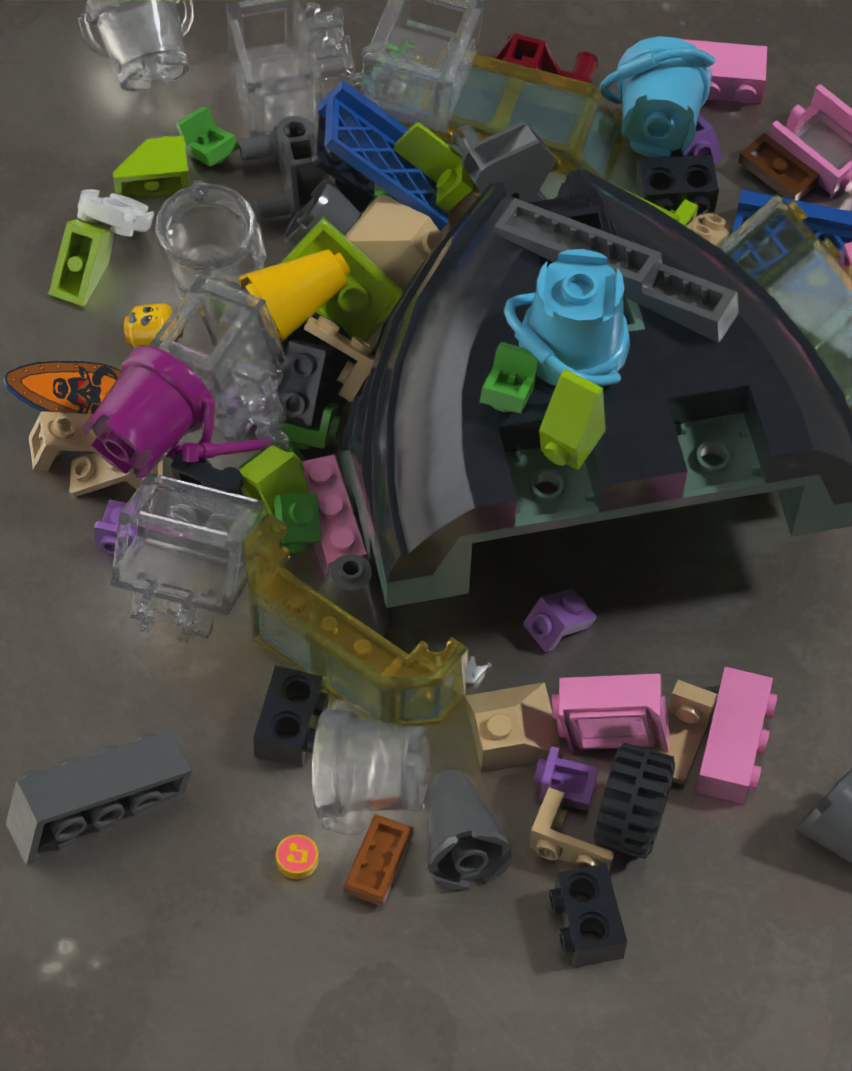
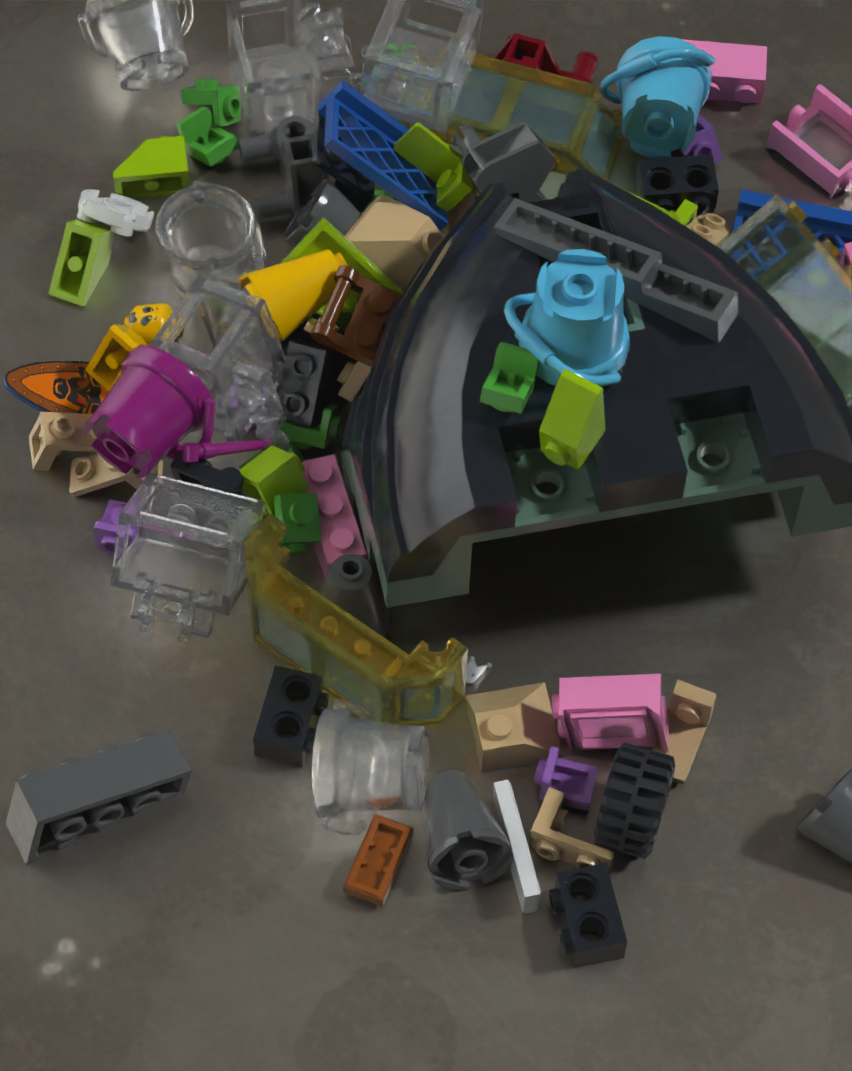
tile [276,834,319,879] -> none
medium lavender bracket [524,588,597,652] -> none
bright pink brick [695,667,778,805] -> none
reddish brown plate [738,133,820,201] -> none
none -> yellow slope [85,324,149,391]
none -> bright green bracket [181,78,242,127]
none -> reddish brown plate [310,265,402,367]
none -> white tile [492,780,541,914]

